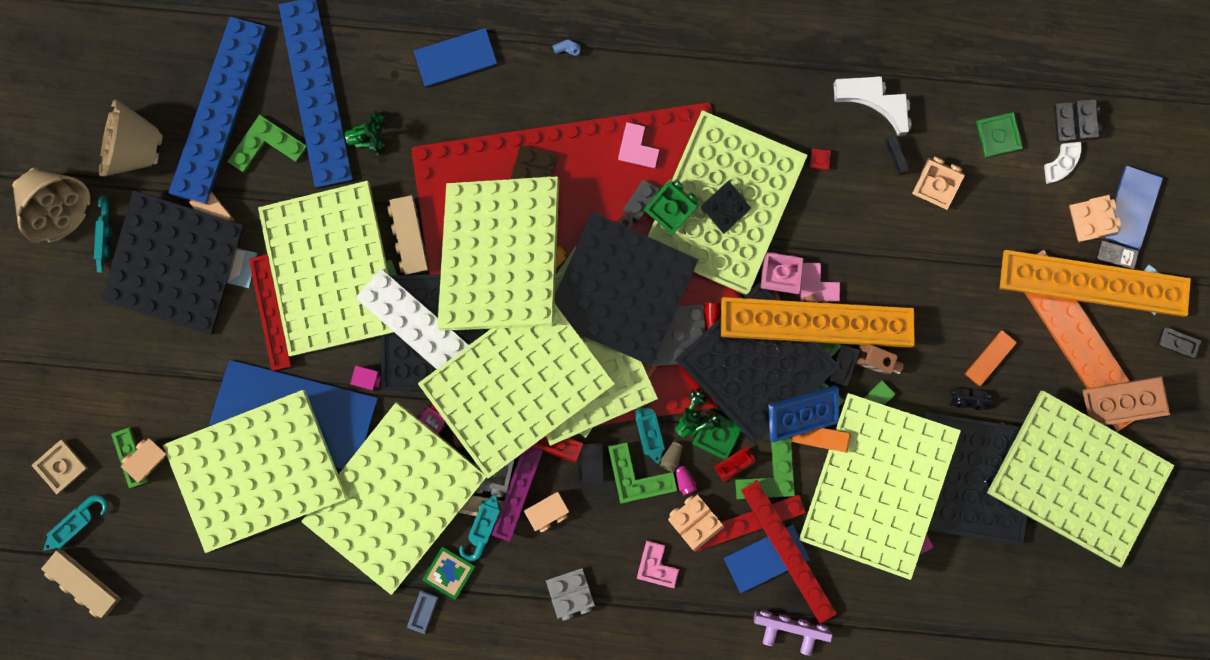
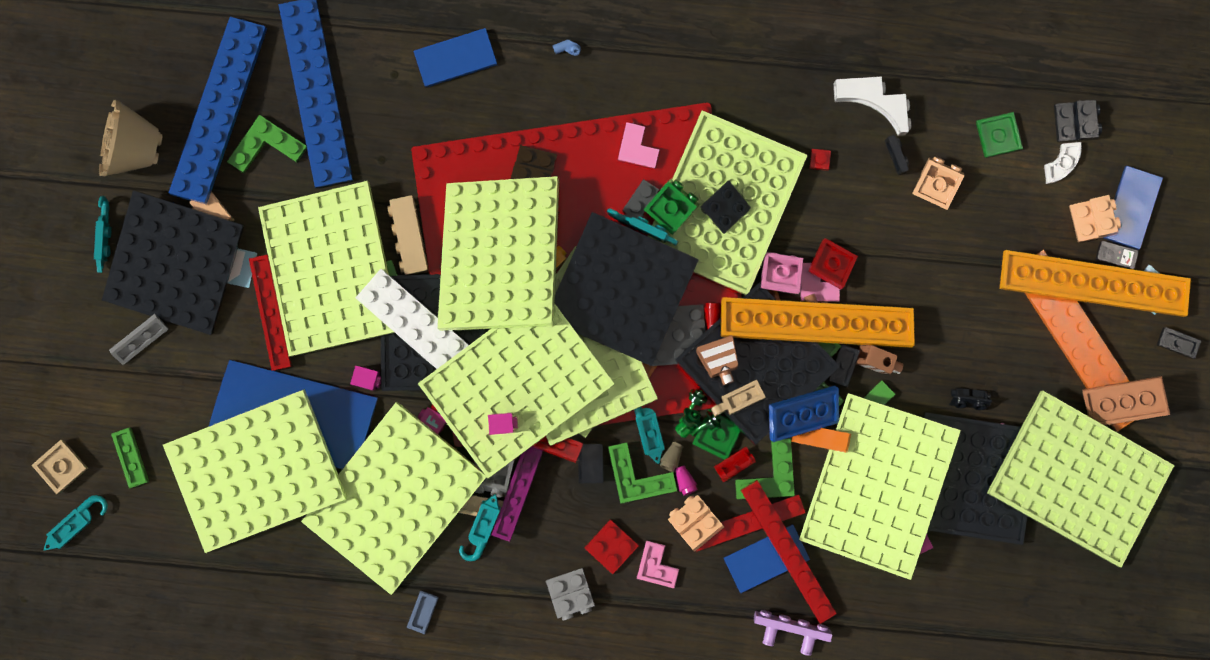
tan cone [12,167,90,243] -> none
tan brick [41,550,121,618] -> none
light nougat brick [121,439,167,483] -> none
plant [345,110,385,156] -> none
tile [422,546,475,600] -> none
light nougat brick [524,492,569,532] -> none
orange tile [965,330,1017,386] -> none
none -> light grey plate [109,314,168,365]
none -> dark pink brick [488,413,518,435]
none -> red plate [584,519,639,574]
none -> teal plate [607,208,678,245]
none -> nougat torso [696,335,738,385]
none -> tan plate [711,380,765,416]
none -> red plate [808,238,858,290]

